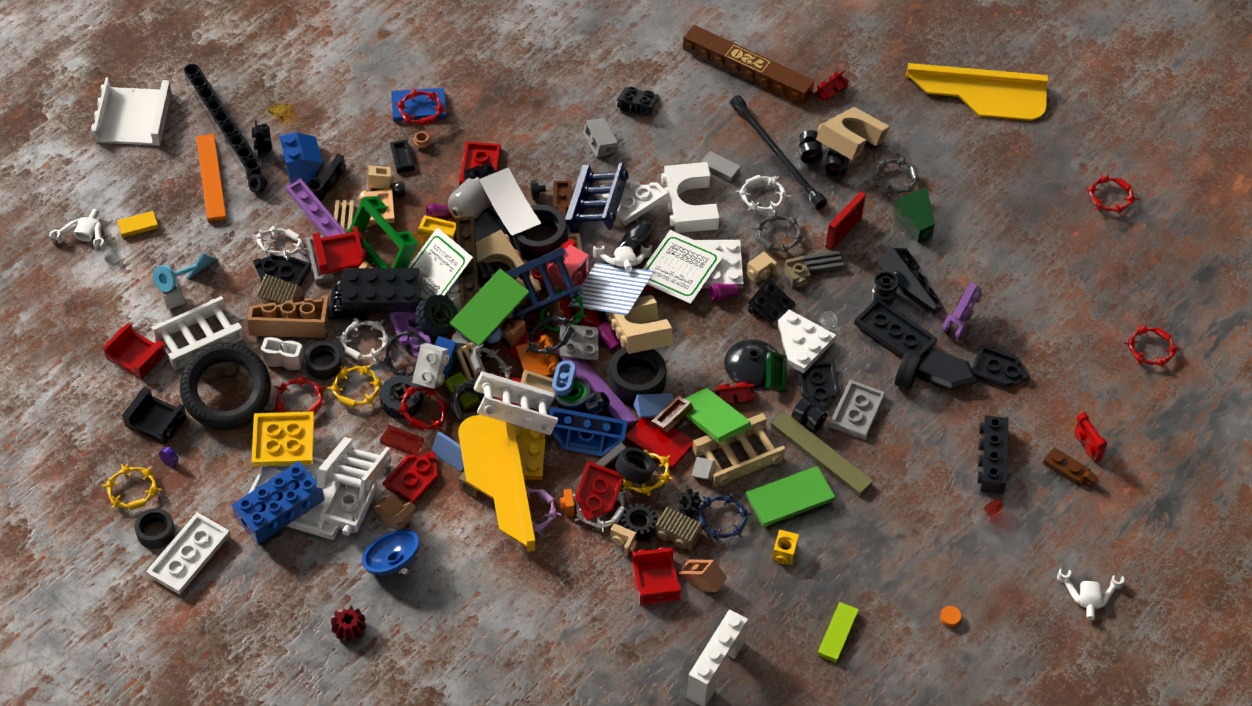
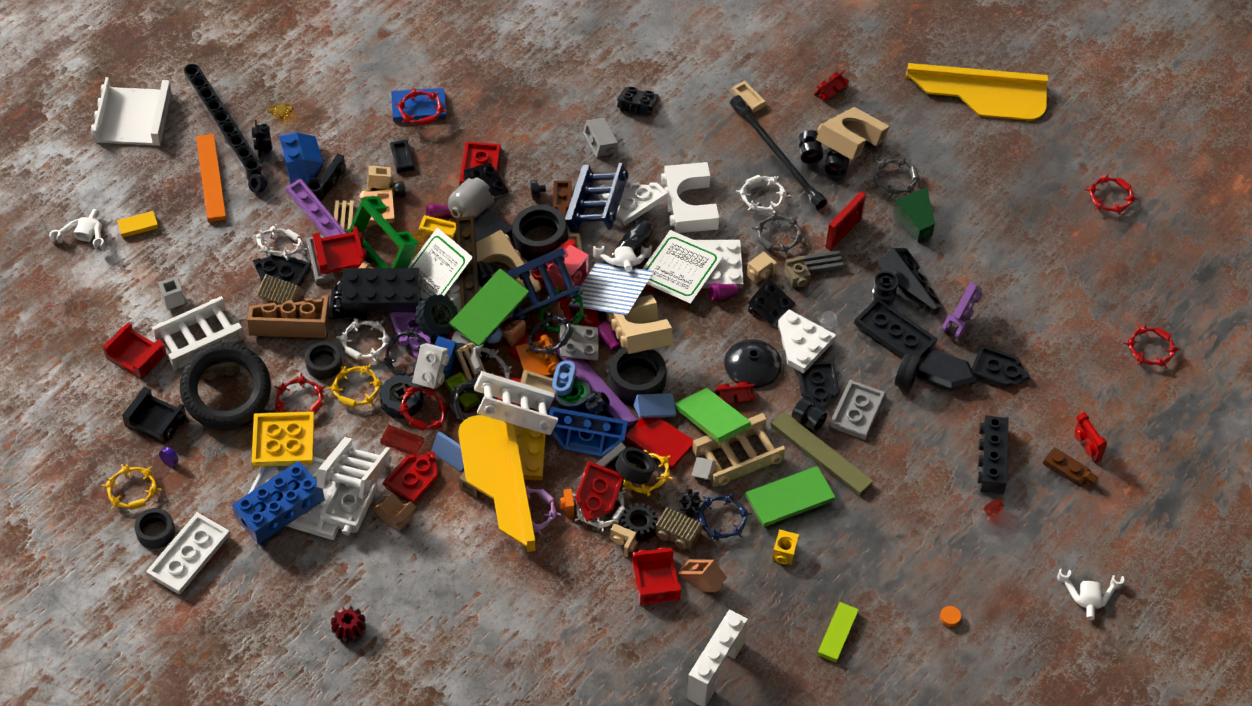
medium azure piece [153,253,216,292] -> none
white brick [261,337,304,370] -> none
blue dish [362,529,420,575] -> none
nougat plate [413,131,431,148] -> none
white sticker [480,168,541,235] -> none
reddish brown tile [652,396,694,433] -> none
reddish brown brick [683,25,815,105] -> none
light grey tile [700,151,740,181] -> none
dark green tile [766,351,787,393] -> none
none -> tan tile [731,81,766,114]

